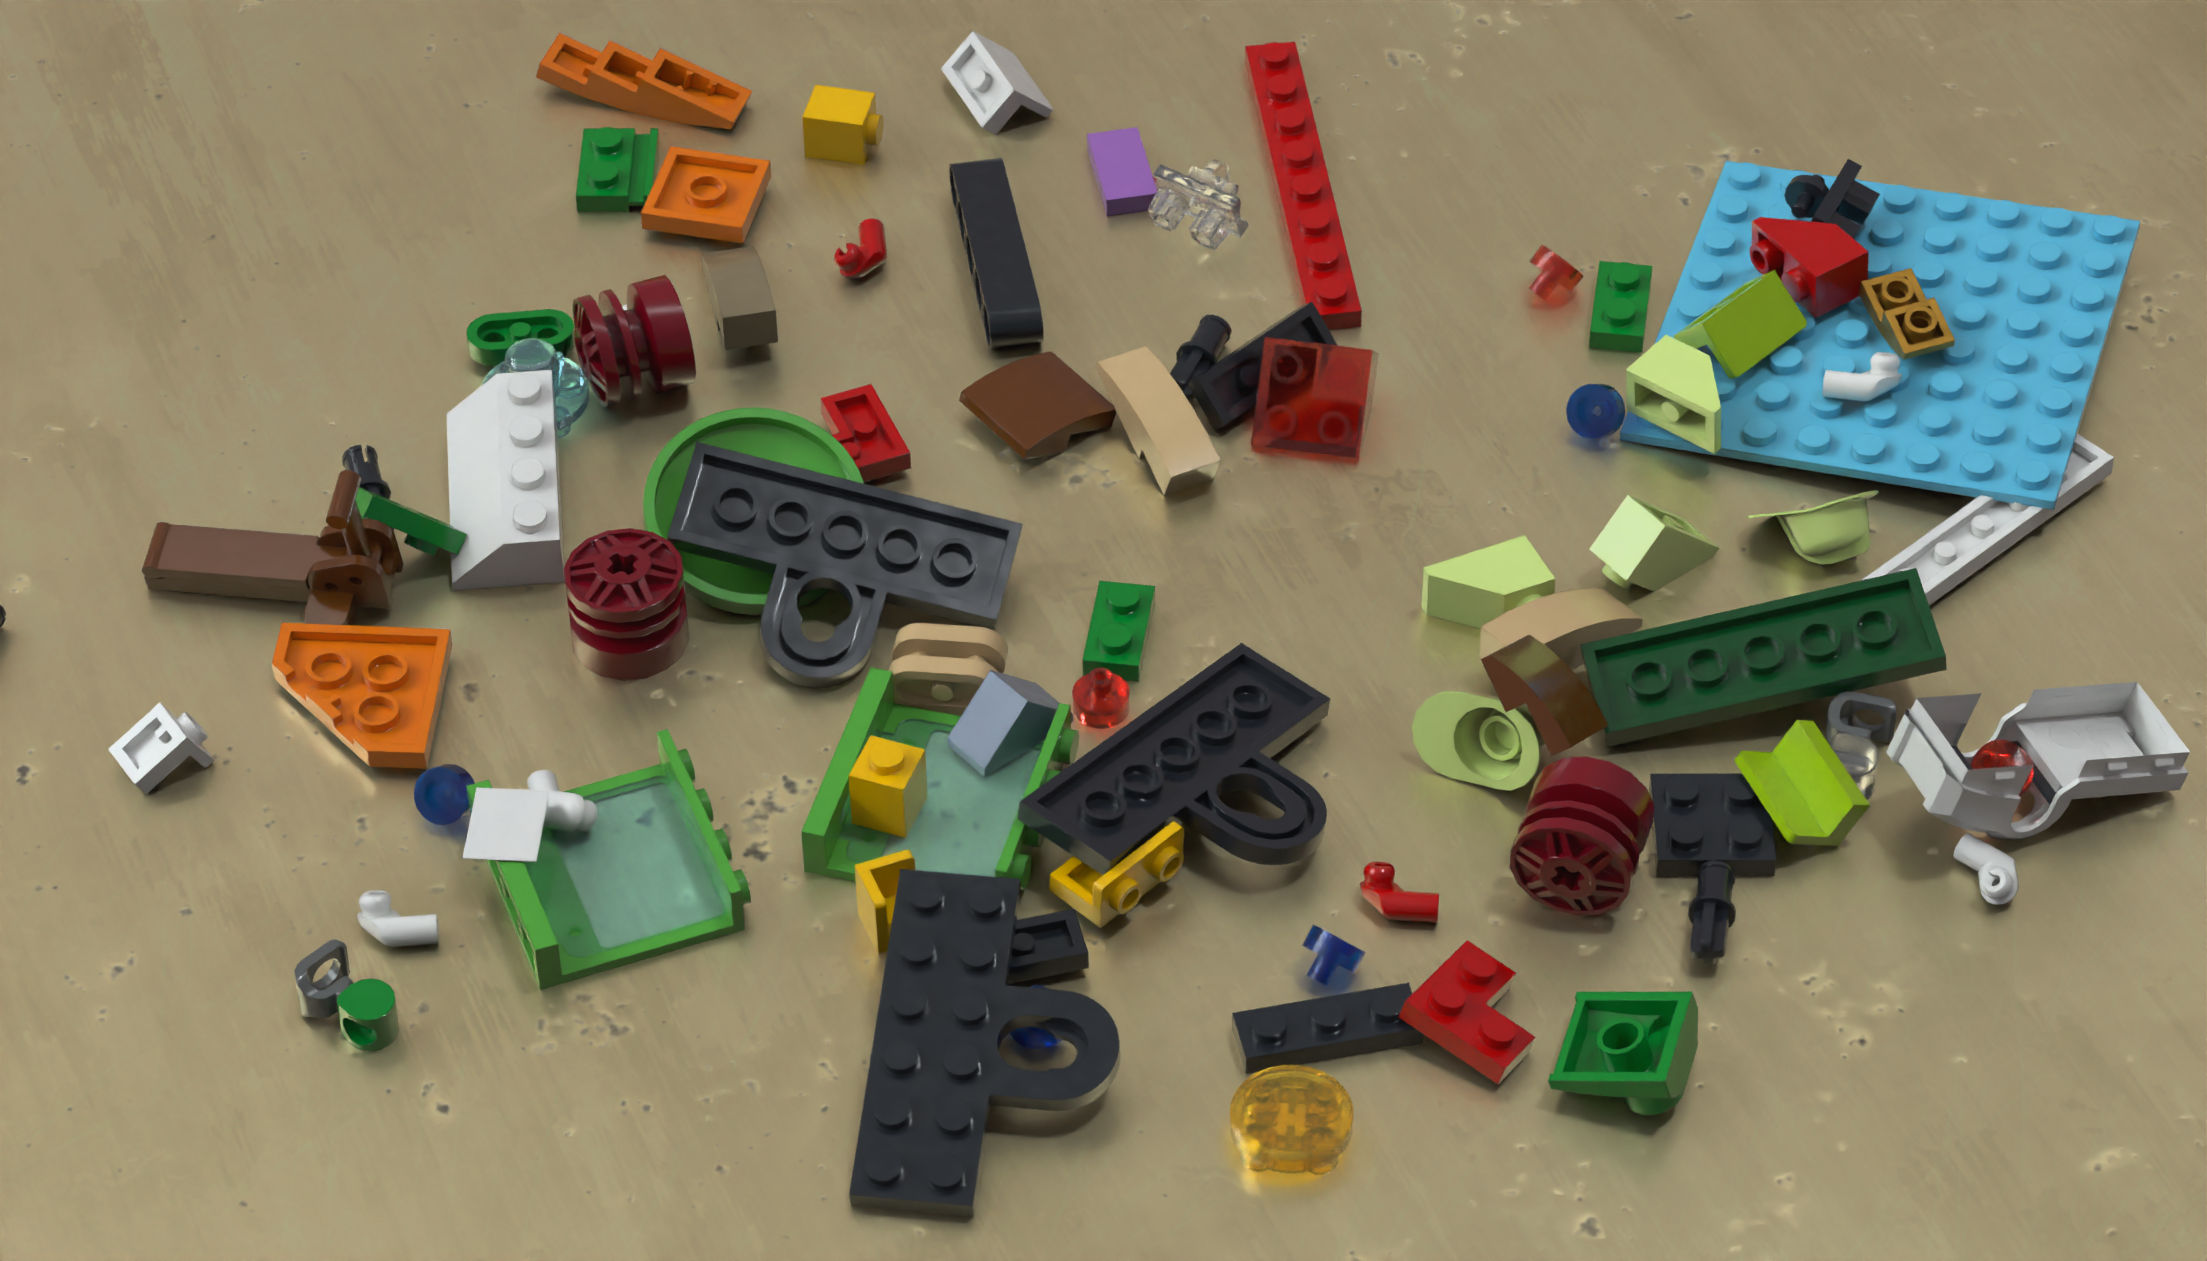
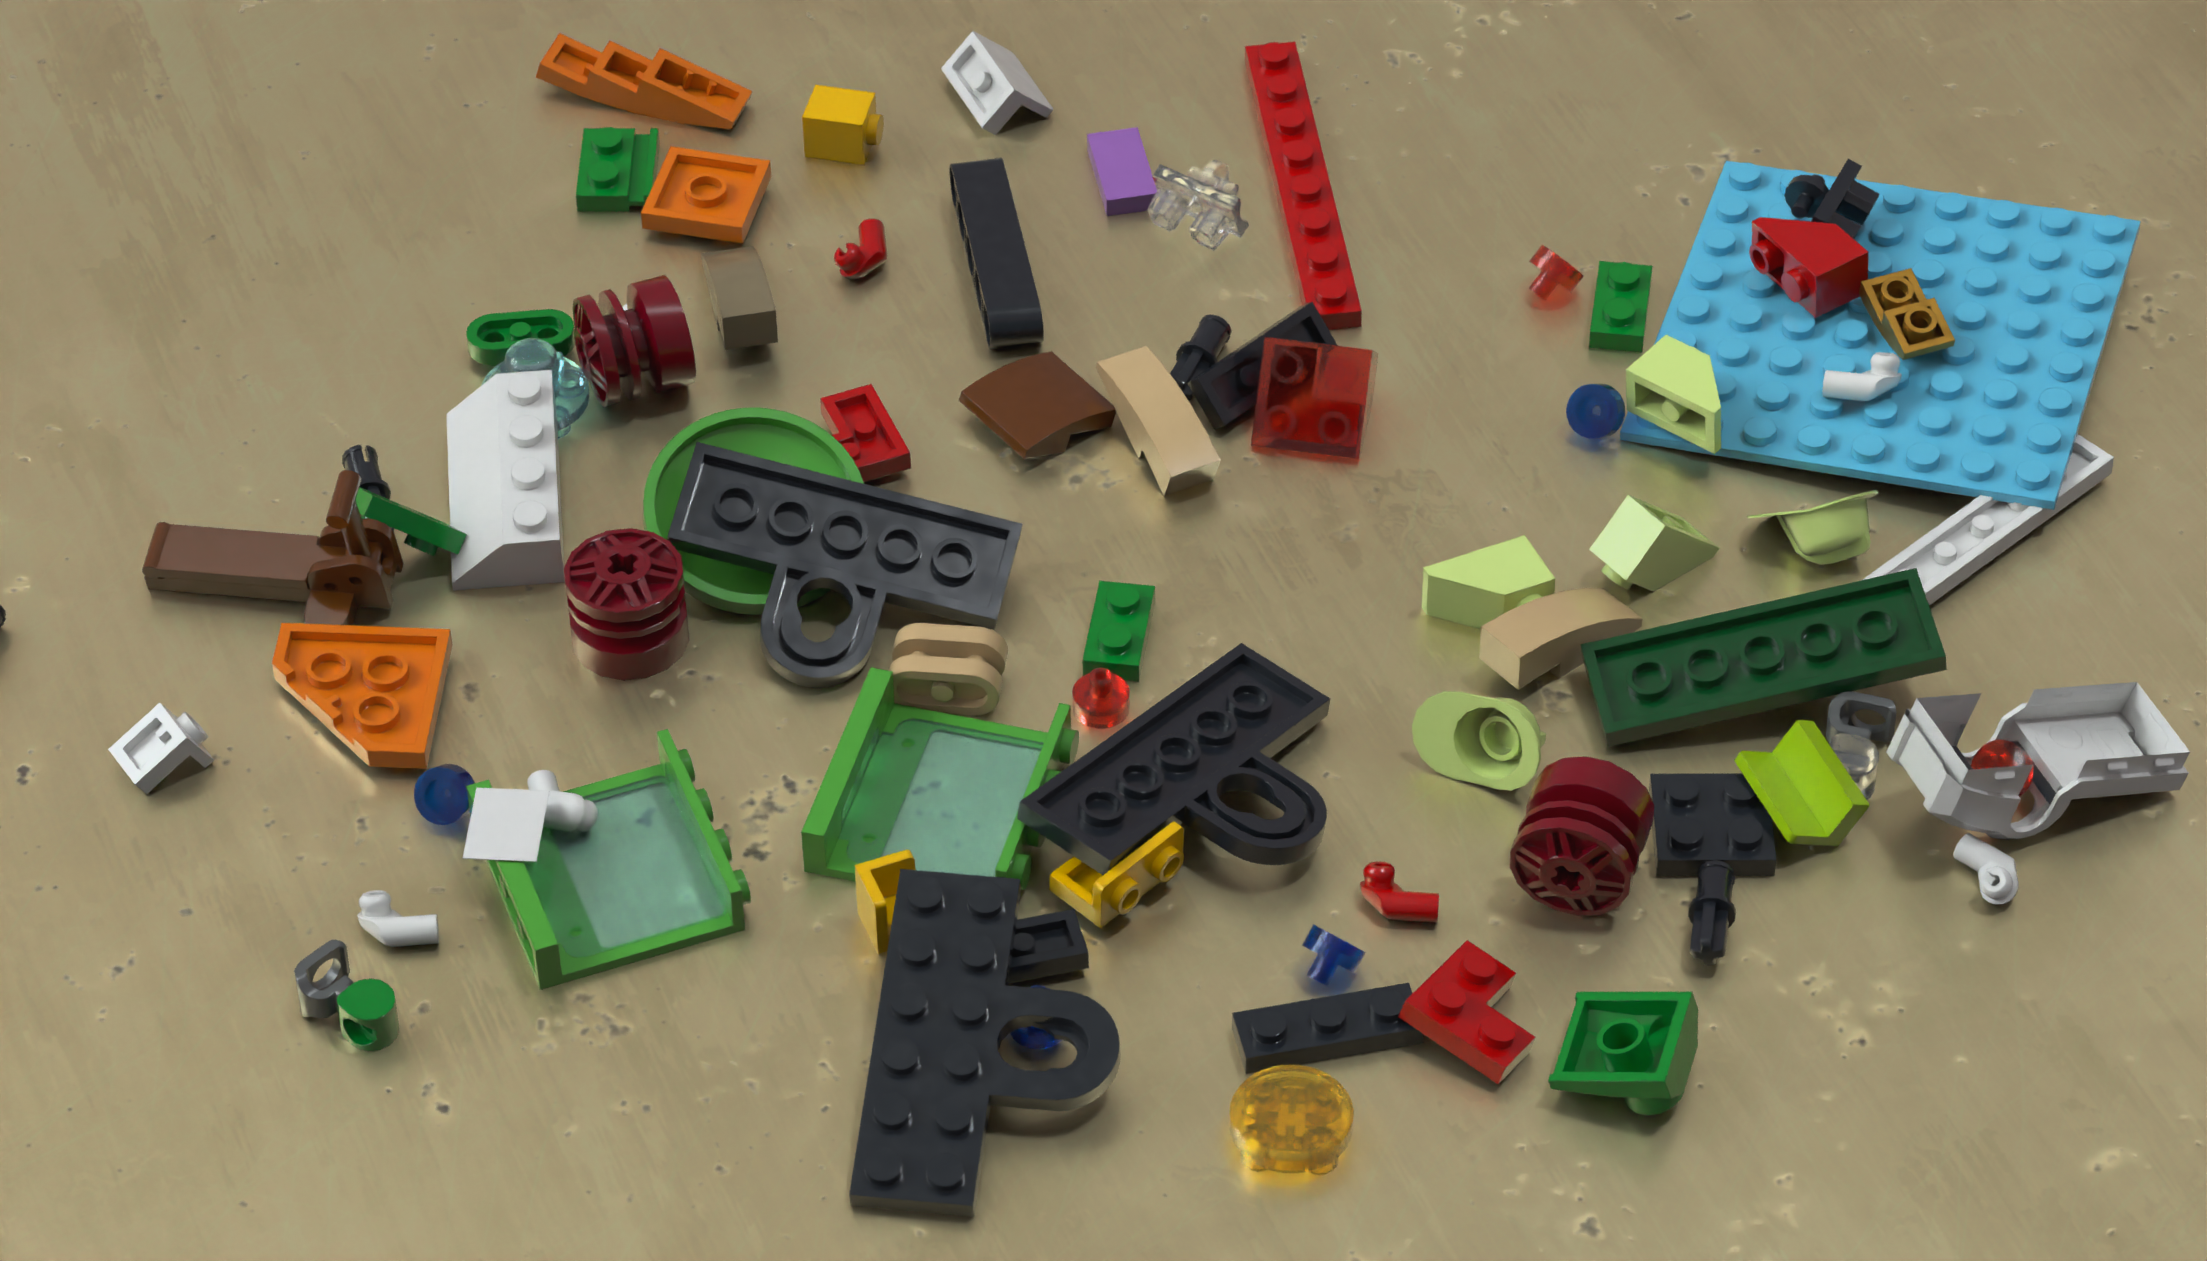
yellow brick [848,735,928,838] -> none
sand blue slope [947,670,1073,777] -> none
reddish brown slope [1480,635,1609,756] -> none
lime panel [1673,270,1807,379] -> none

